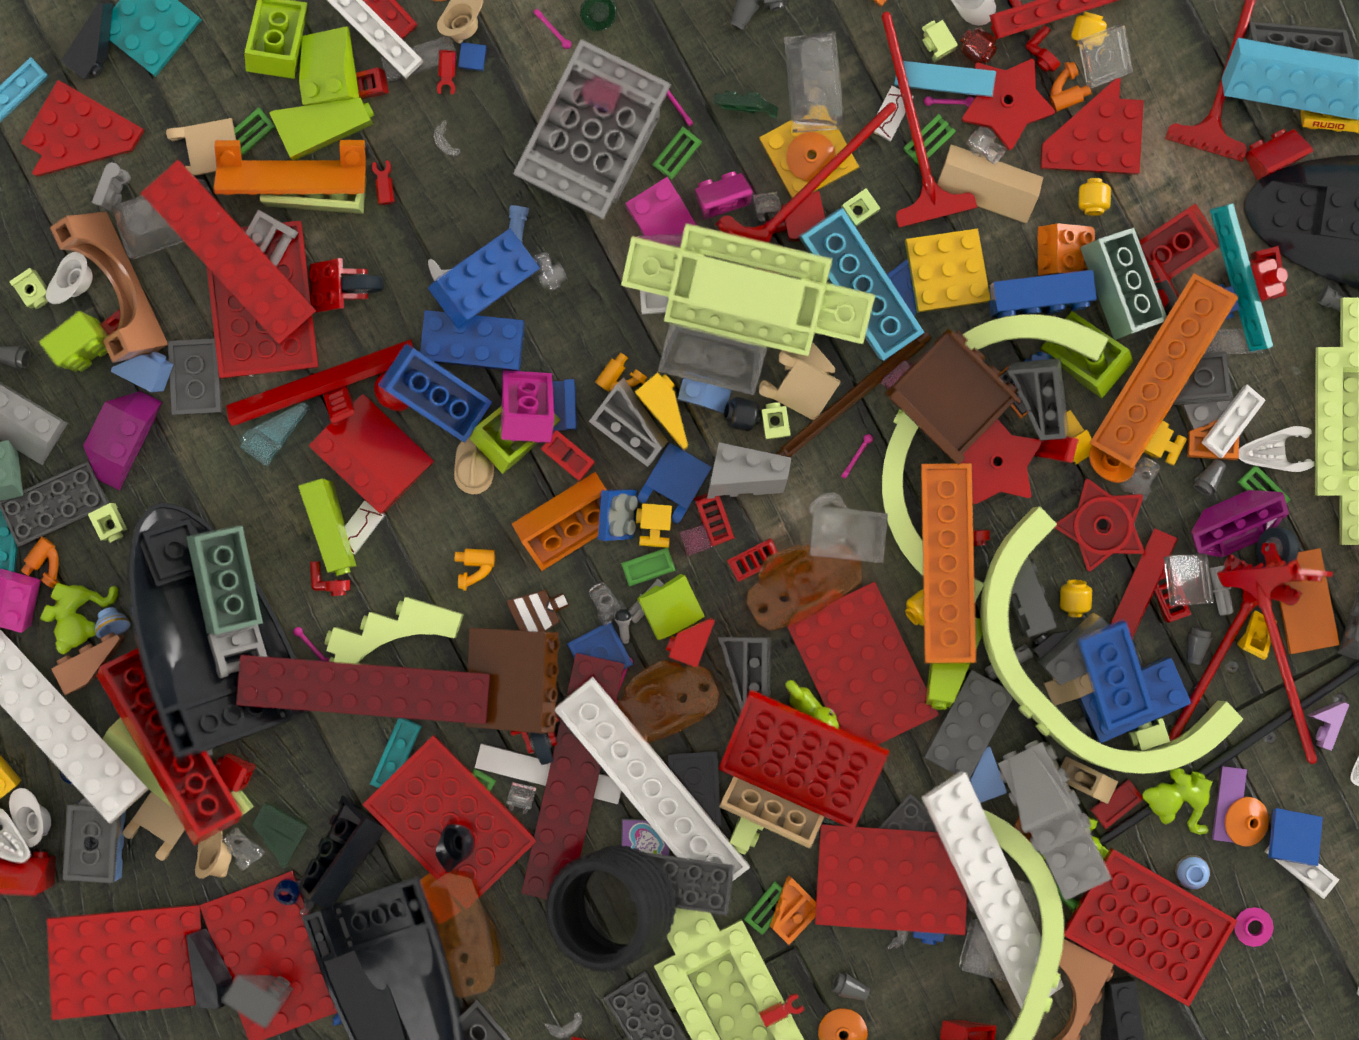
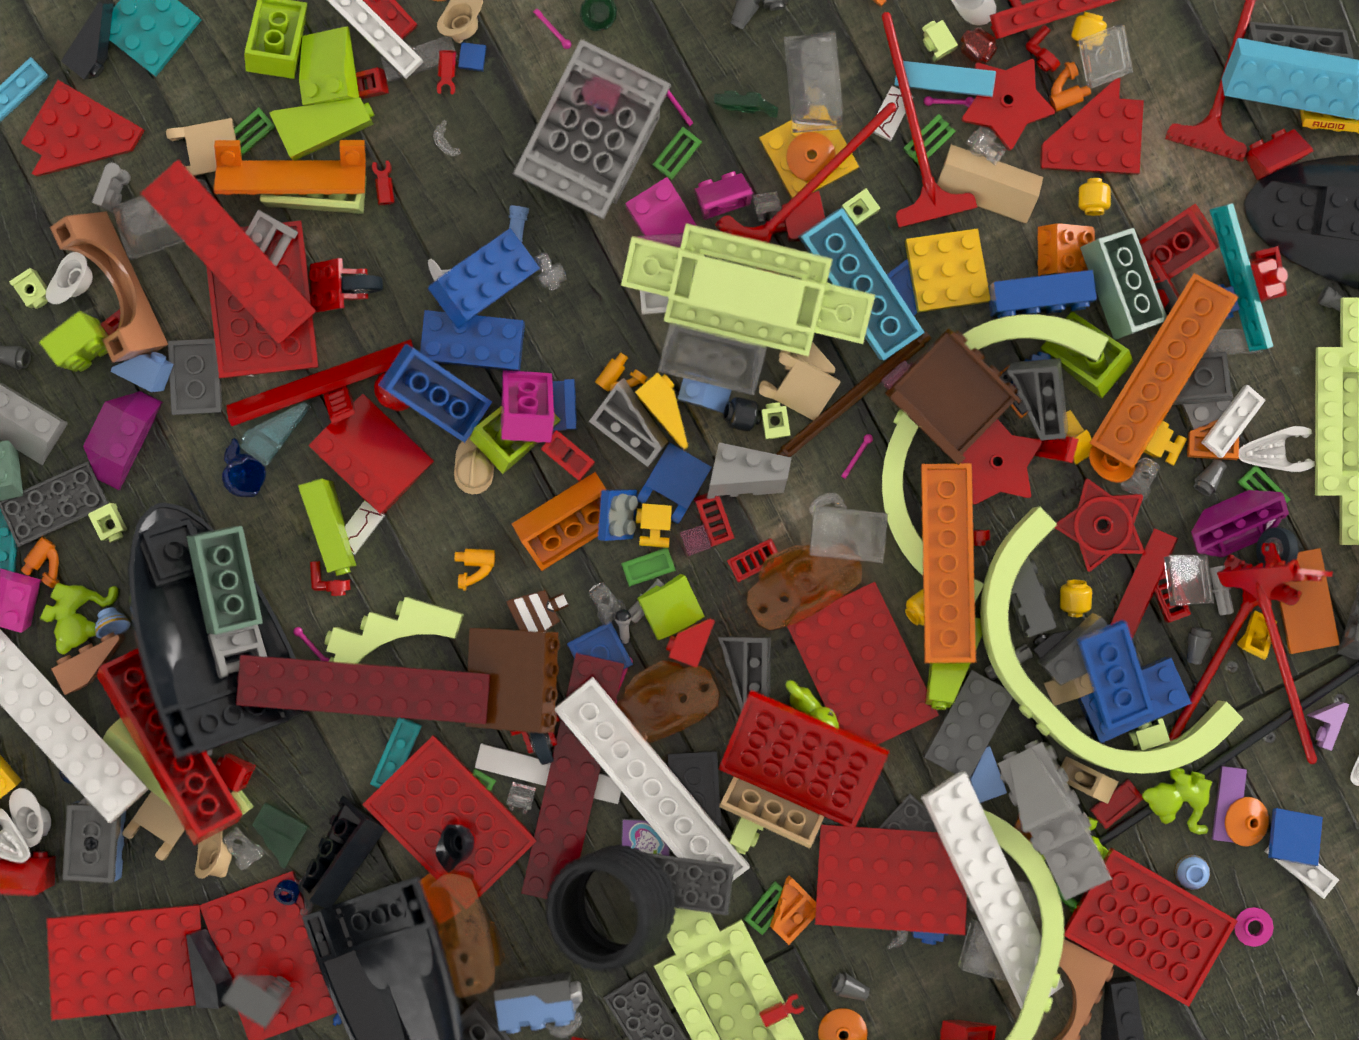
none -> clear blue hair [222,438,266,497]
none -> piece [494,972,583,1034]

